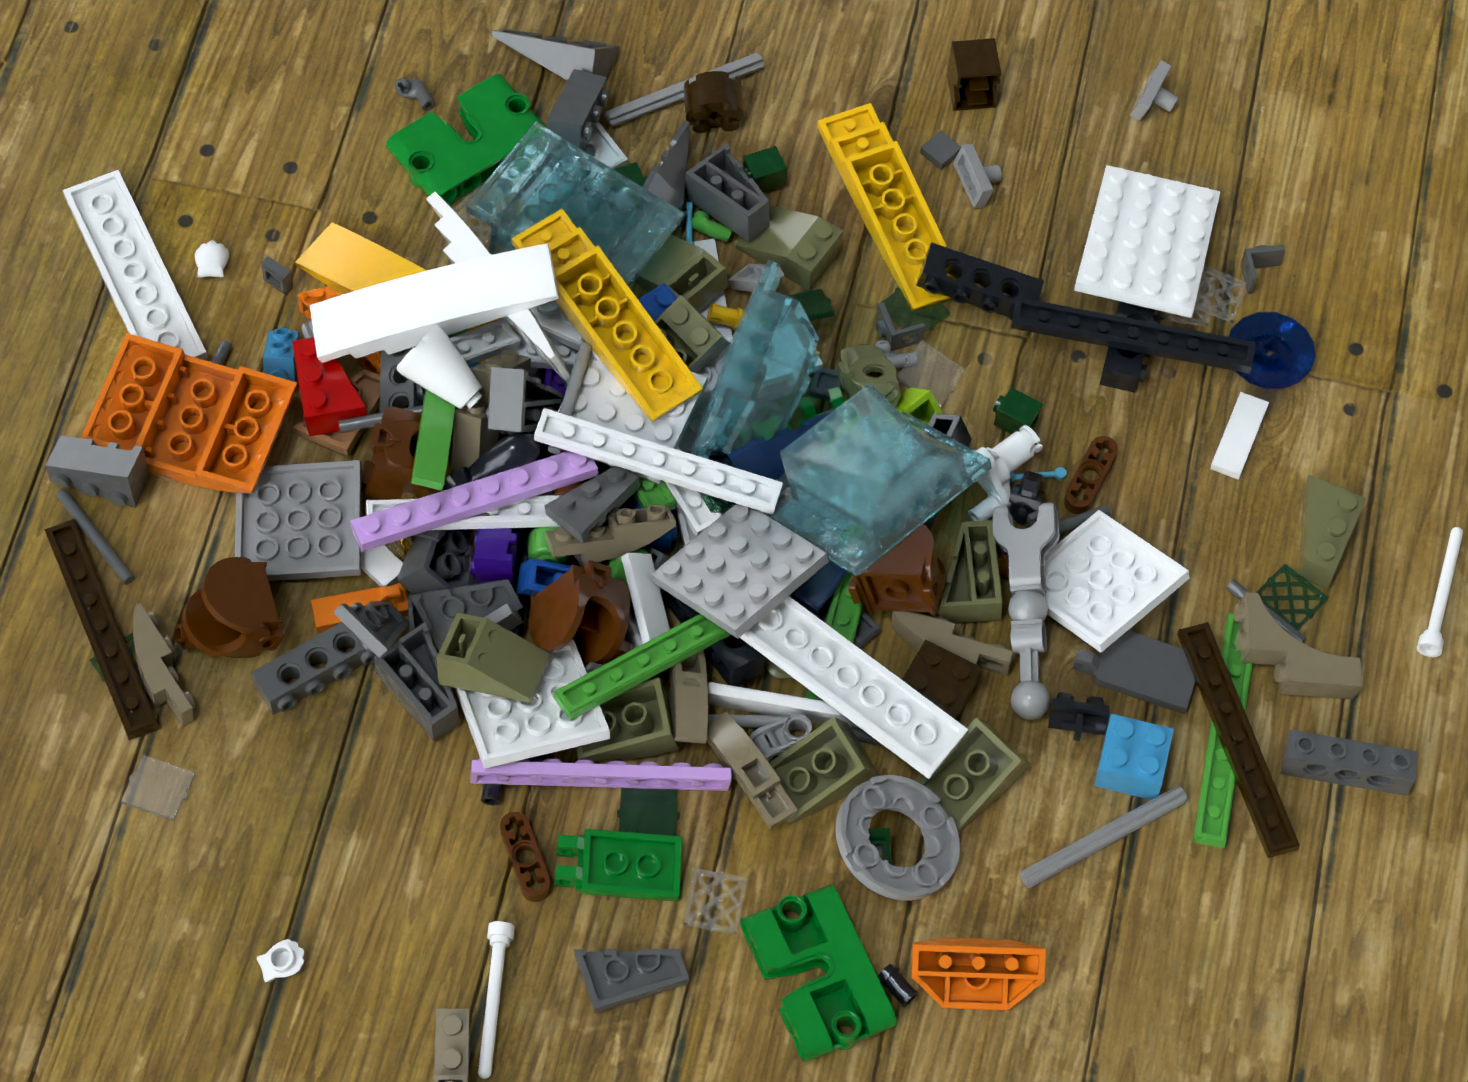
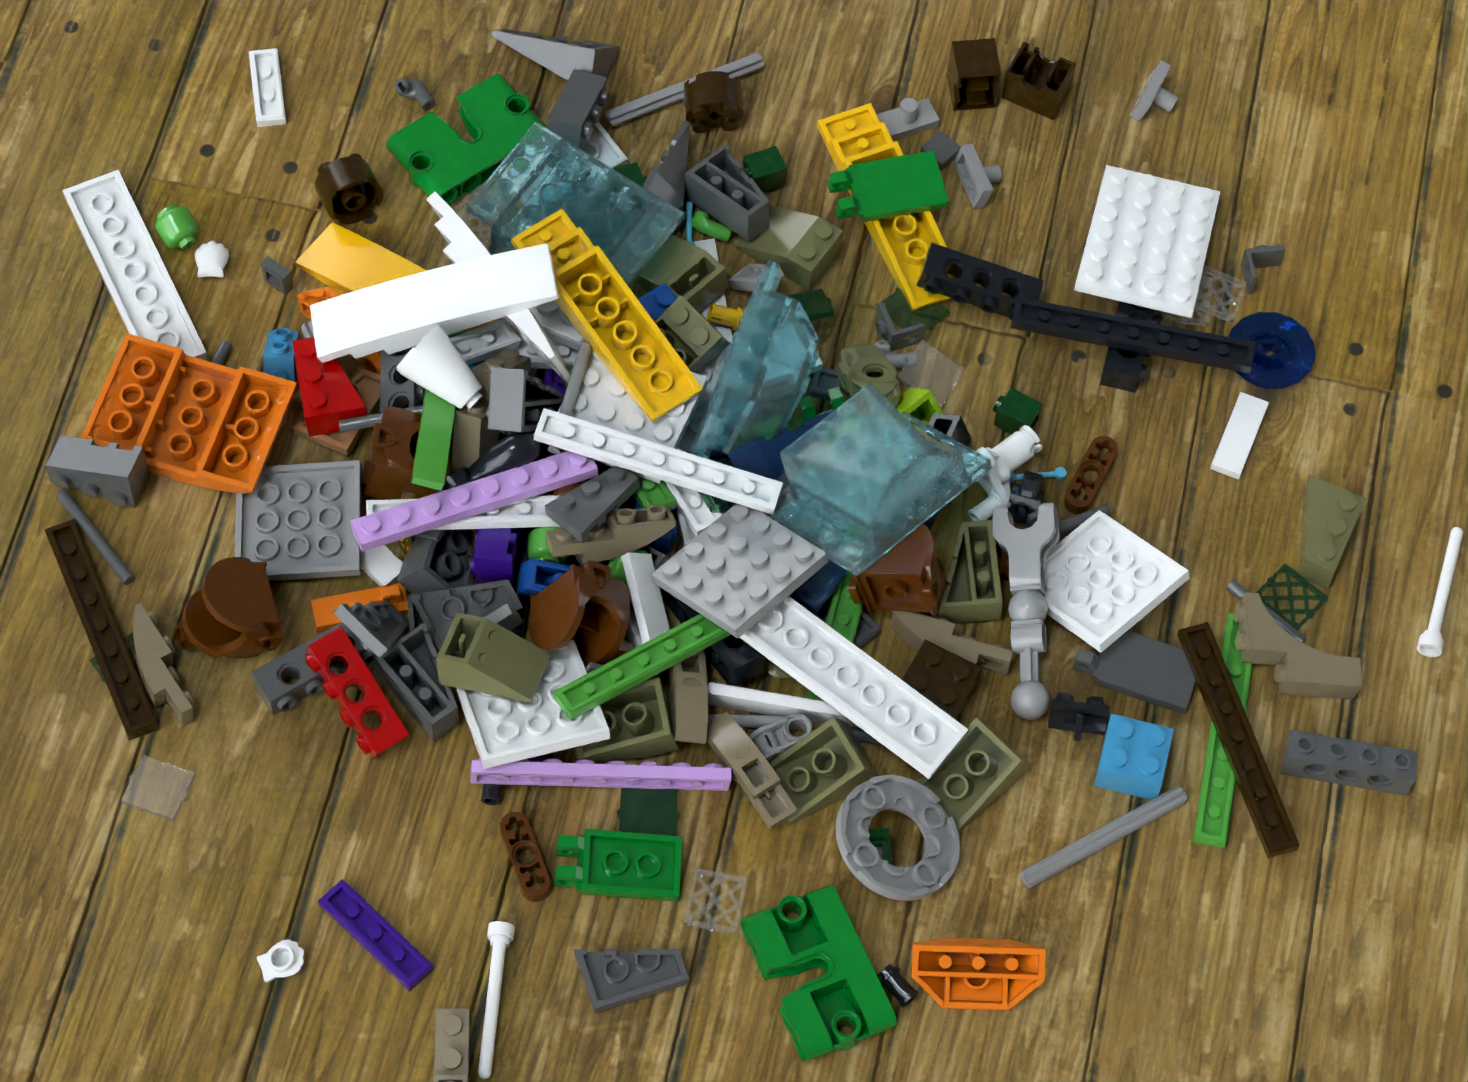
none -> bright green head [155,204,200,250]
none -> white tile [249,48,286,127]
none -> red brick [305,626,409,759]
none -> dark brown brick [315,153,383,224]
none -> dark purple tile [318,879,434,992]
none -> green tile [827,150,949,222]
none -> light grey tile [877,98,940,141]
none -> dark brown piece [1001,42,1076,120]

